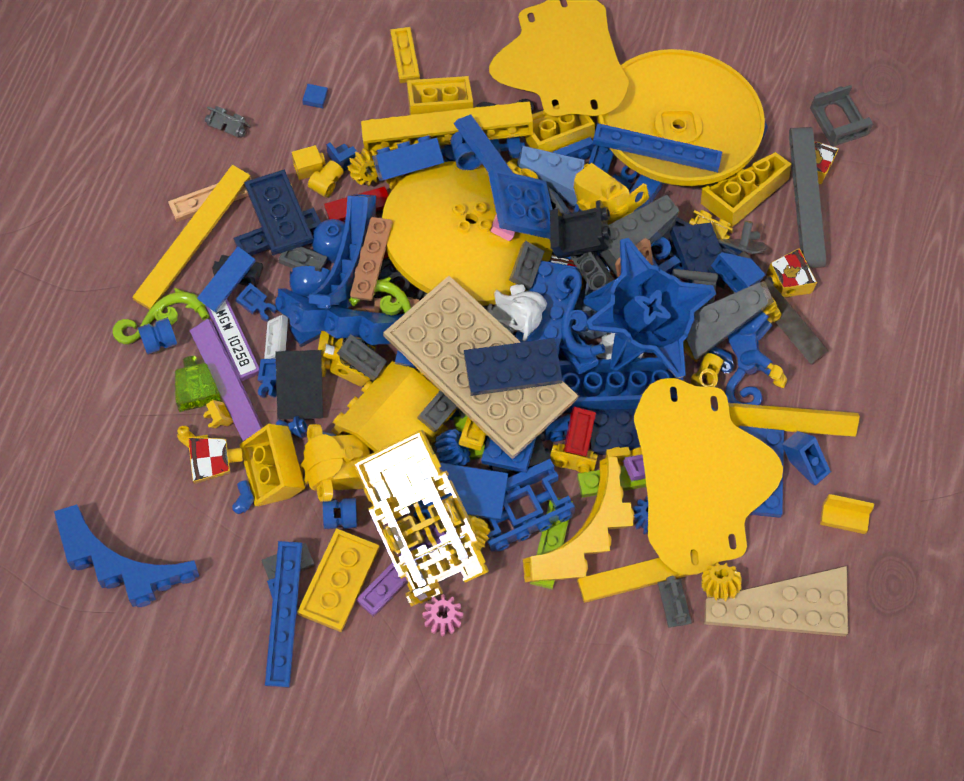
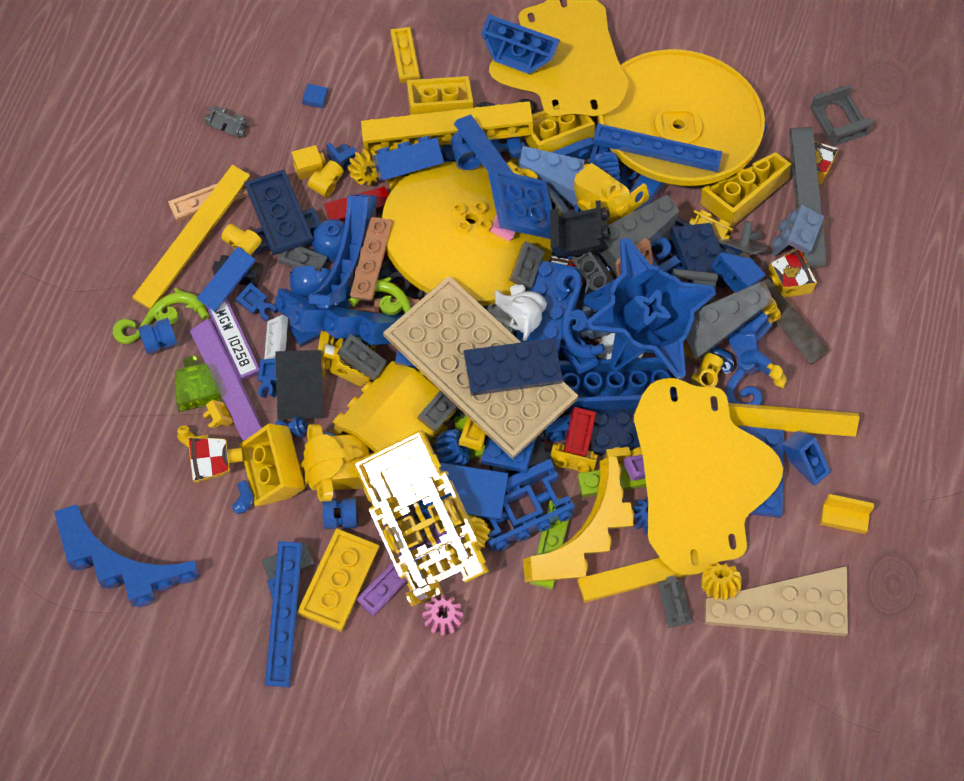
none -> yellow piece [221,223,262,256]
none -> blue wedge [481,14,560,75]
none -> blue gear [592,152,620,181]
none -> sand blue bracket [771,205,824,256]

